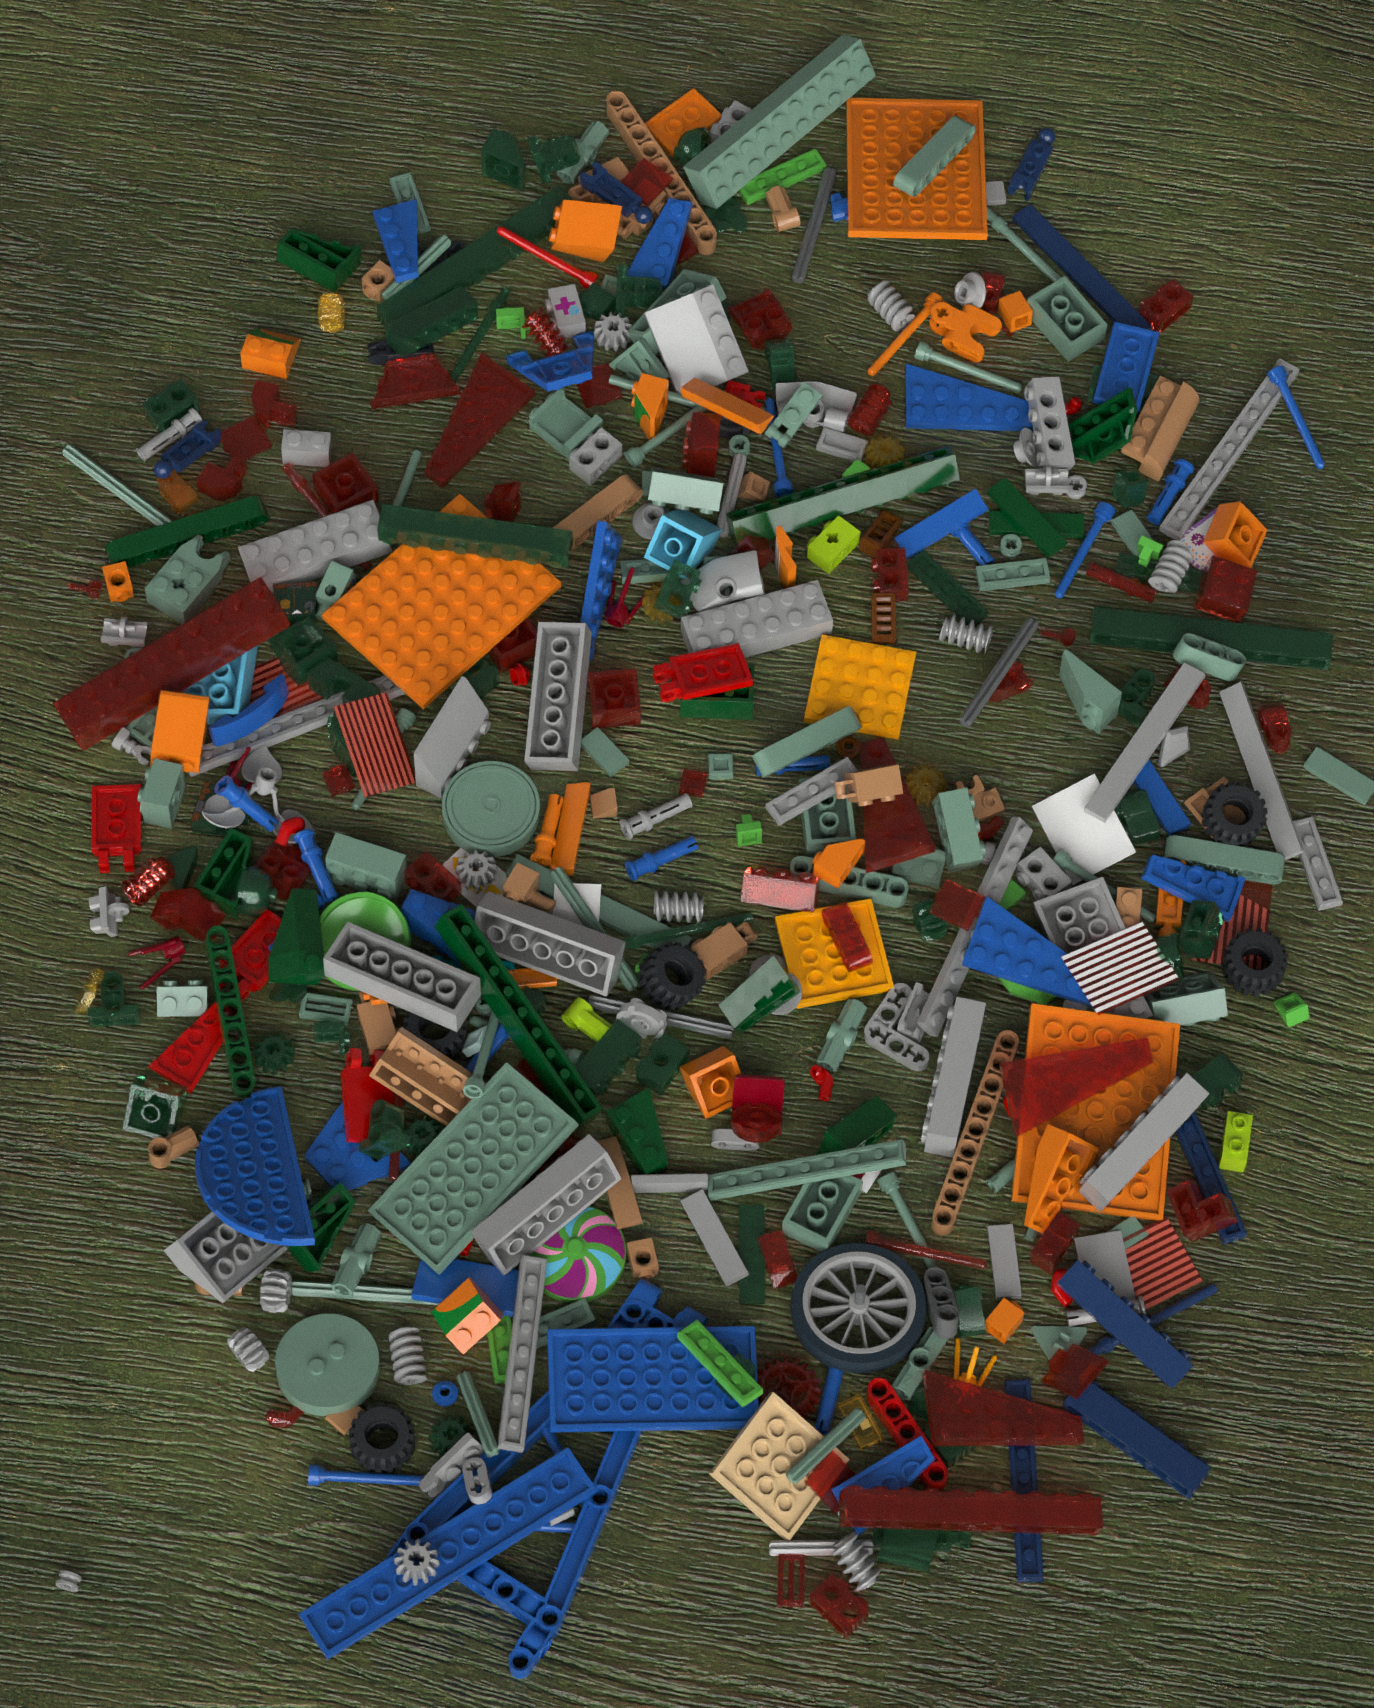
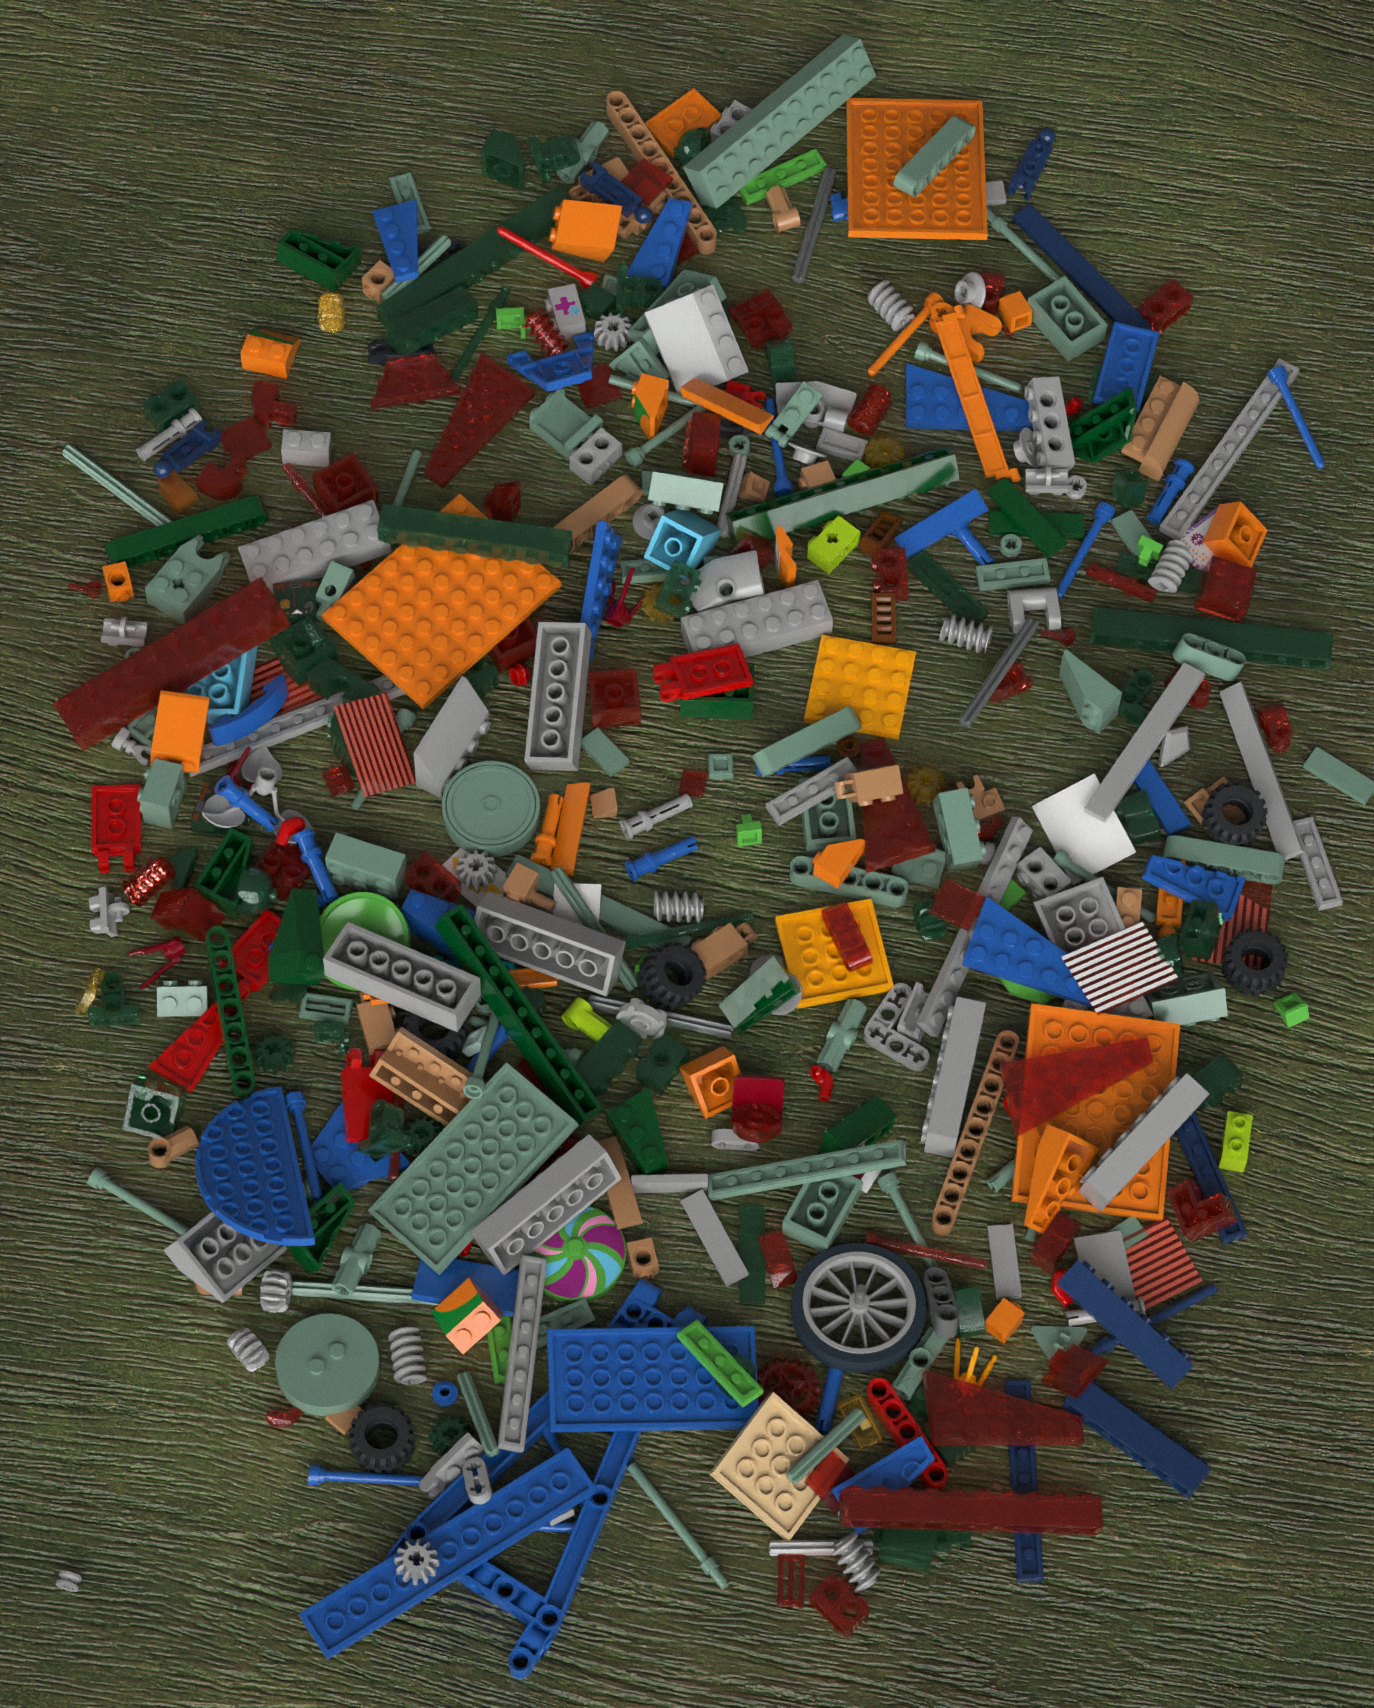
clear red brick [741,865,821,913] -> none
none -> sand green piece [87,1167,190,1235]
none -> blue piece [285,1091,322,1199]
none -> sand green bar [627,1462,730,1590]
none -> light grey piece [788,442,828,465]
none -> medium nougat brick [798,460,836,490]
none -> orange piece [935,305,1021,483]
none -> light grey connector [1007,587,1061,633]

